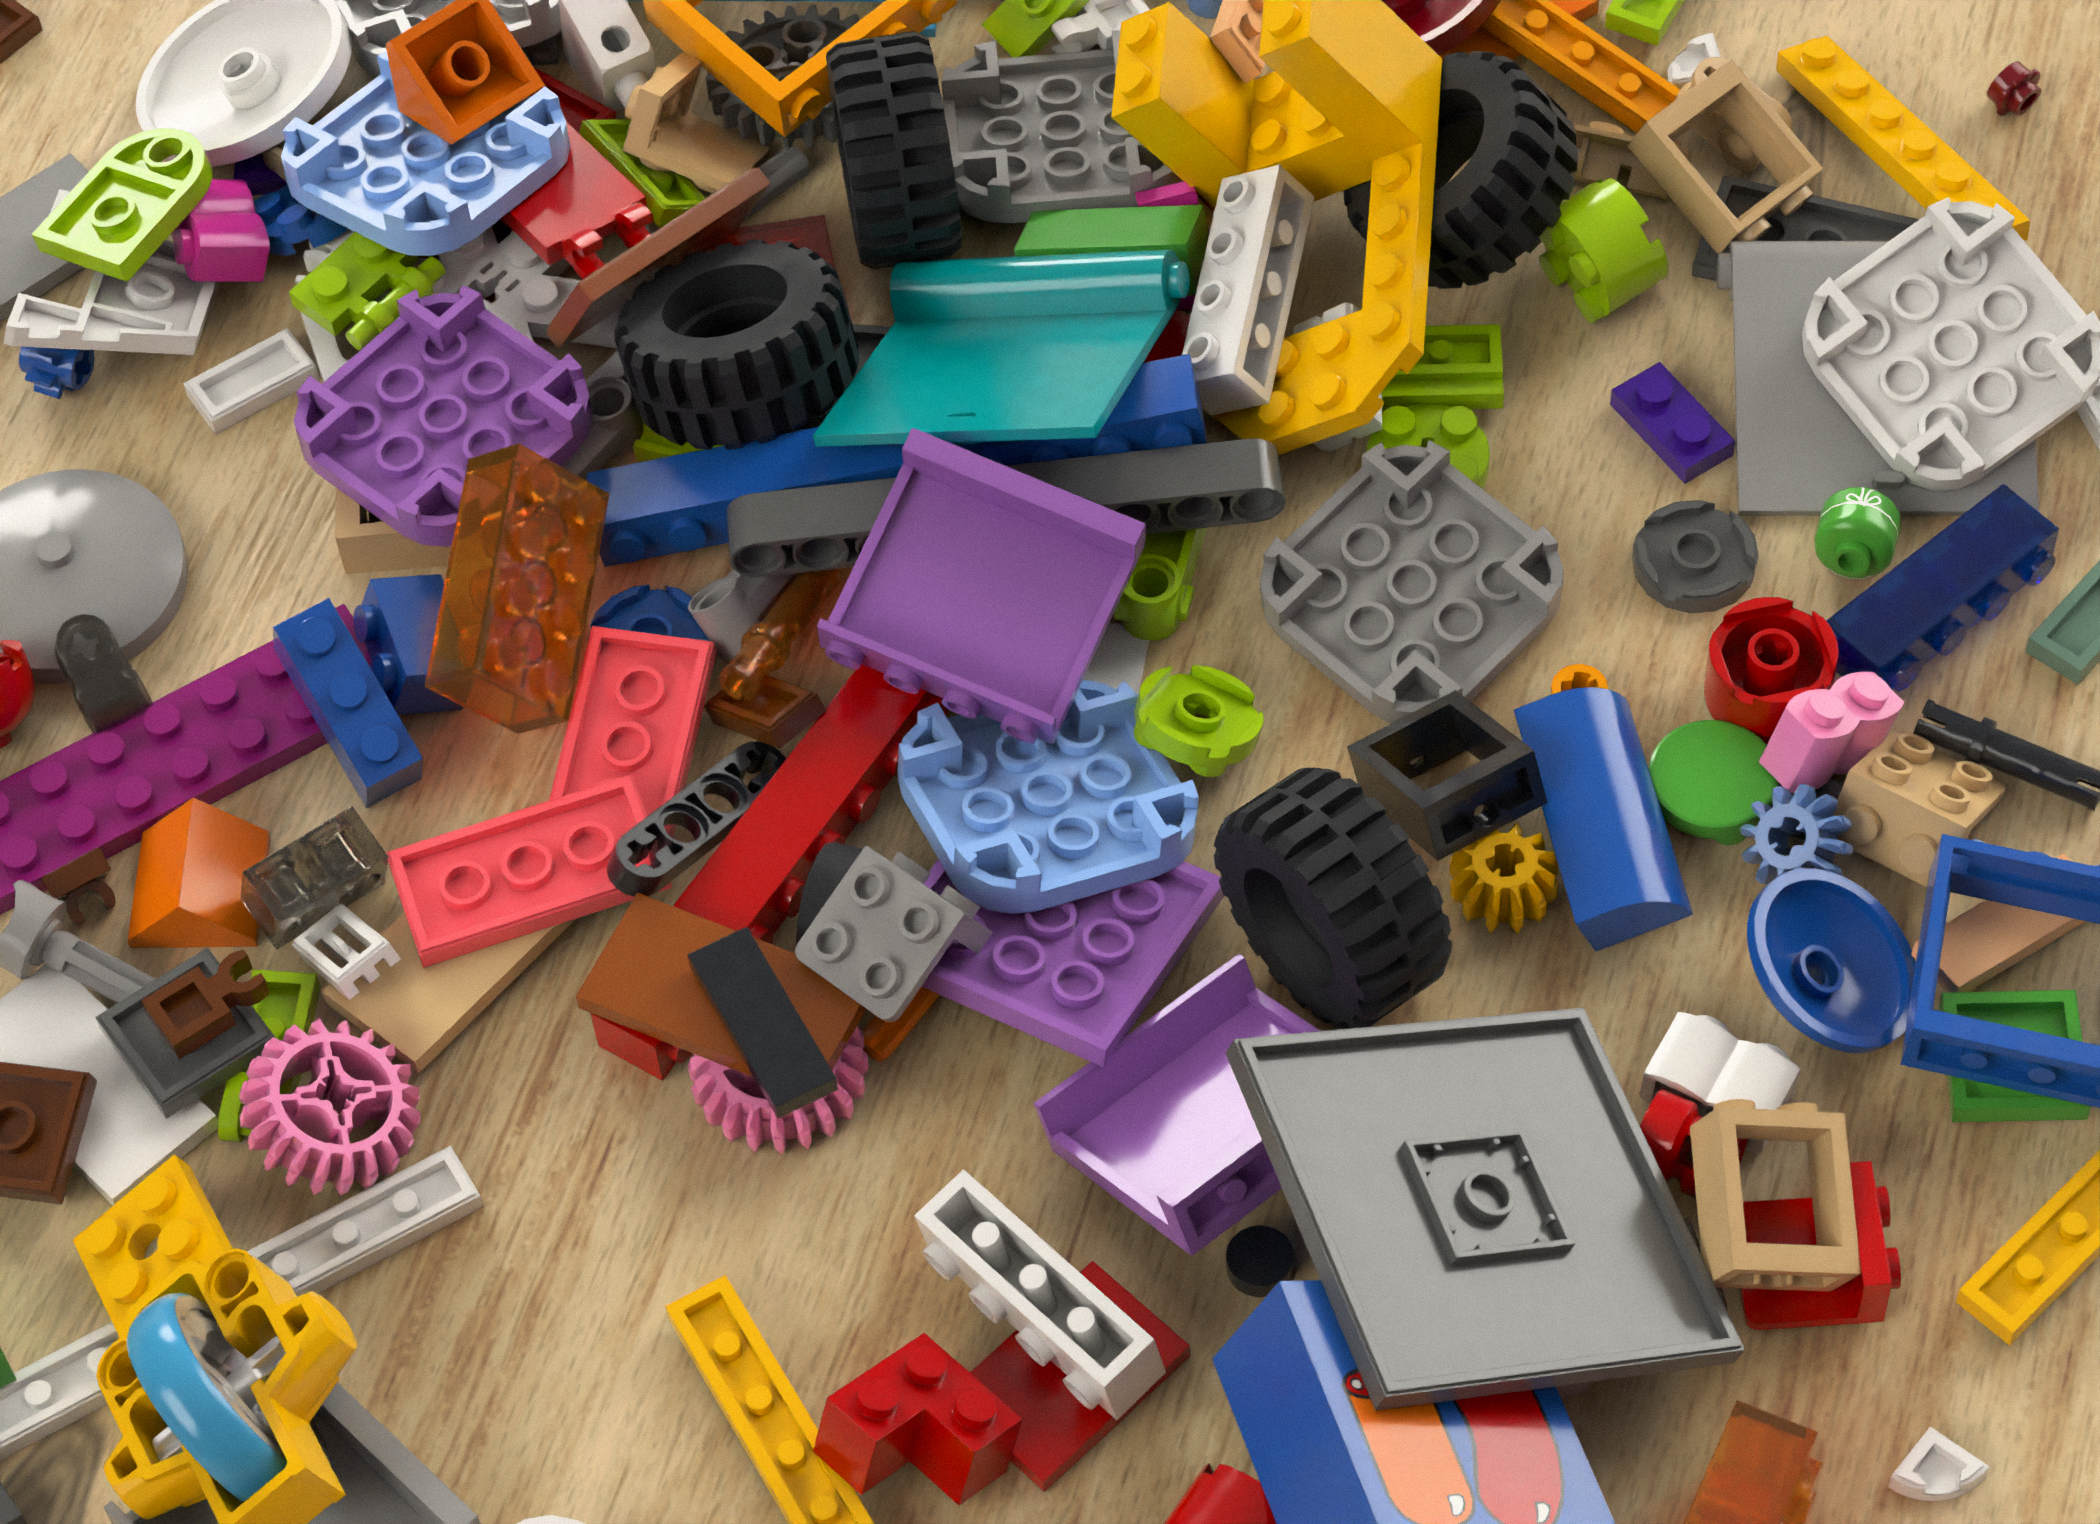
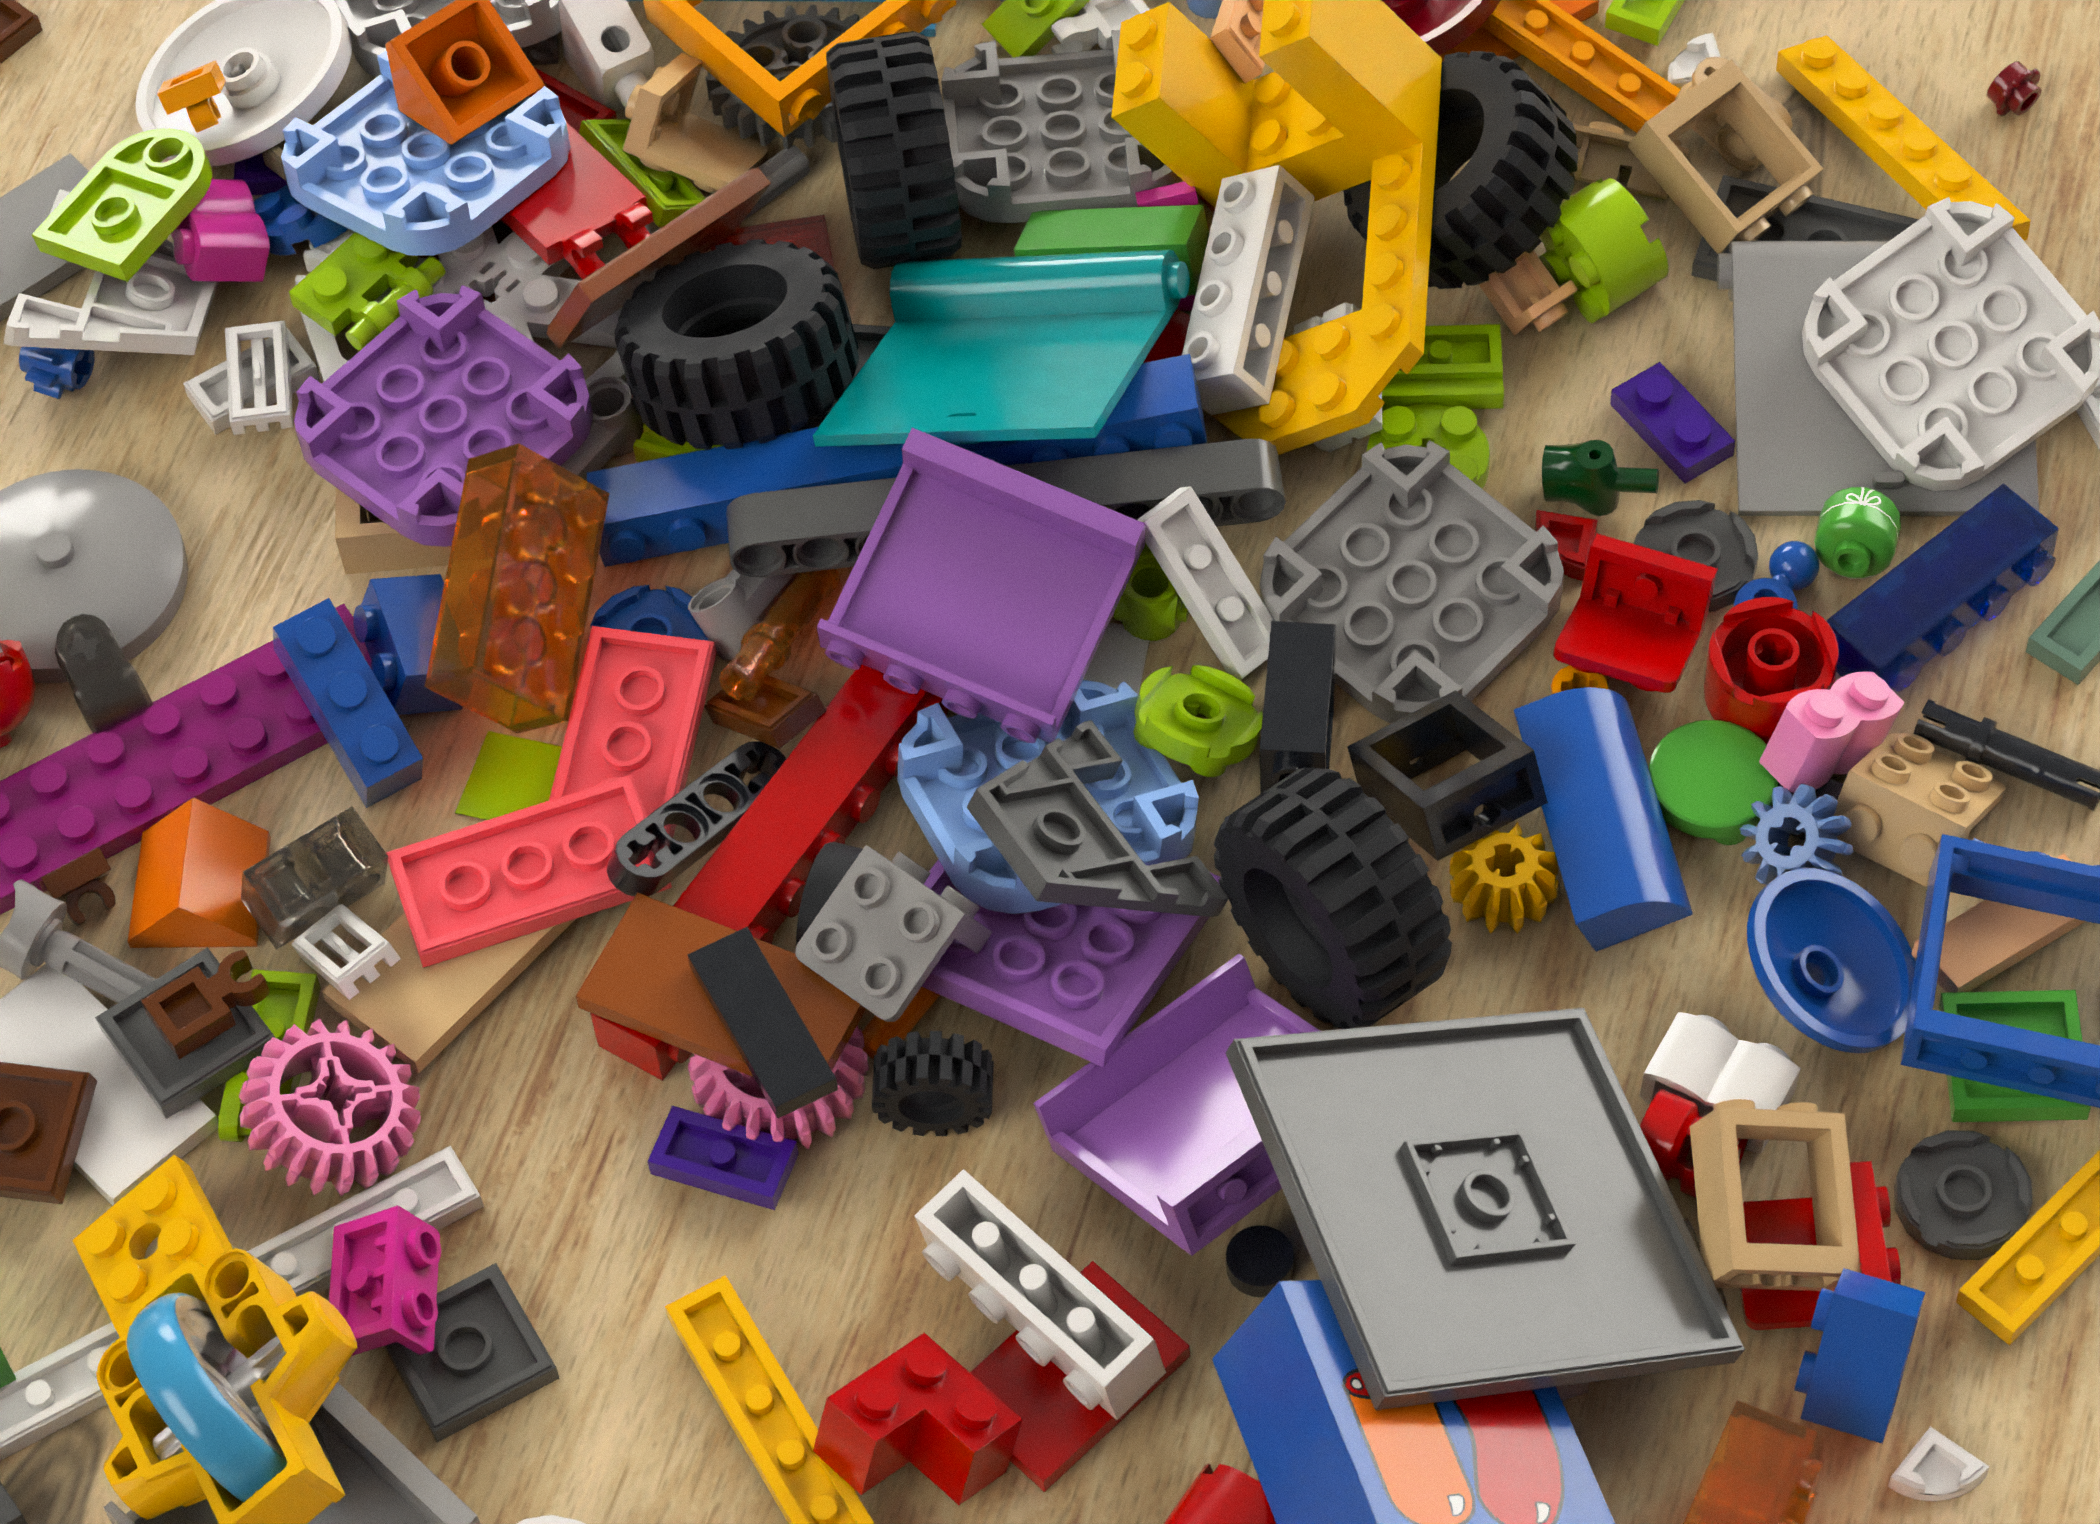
none -> light orange tile [157,60,226,133]
none -> white tile [225,321,294,435]
none -> dark pink bracket [329,1205,441,1356]
none -> dark grey tile [384,1263,559,1442]
none -> lime sticker [455,731,562,820]
none -> dark purple plate [647,1106,799,1210]
none -> black tyre [872,1031,994,1136]
none -> dark grey wing [966,720,1229,917]
none -> white plate [1138,486,1274,679]
none -> black window [1260,621,1336,794]
none -> light nougat bracket [1478,250,1578,336]
none -> red tile [1535,510,1598,581]
none -> dark green piece [1542,440,1659,516]
none -> red bracket [1553,533,1718,693]
none -> blue plate [1734,541,1819,609]
none -> blue brick [1794,1268,1926,1444]
none -> dark grey tile [1894,1130,2033,1260]

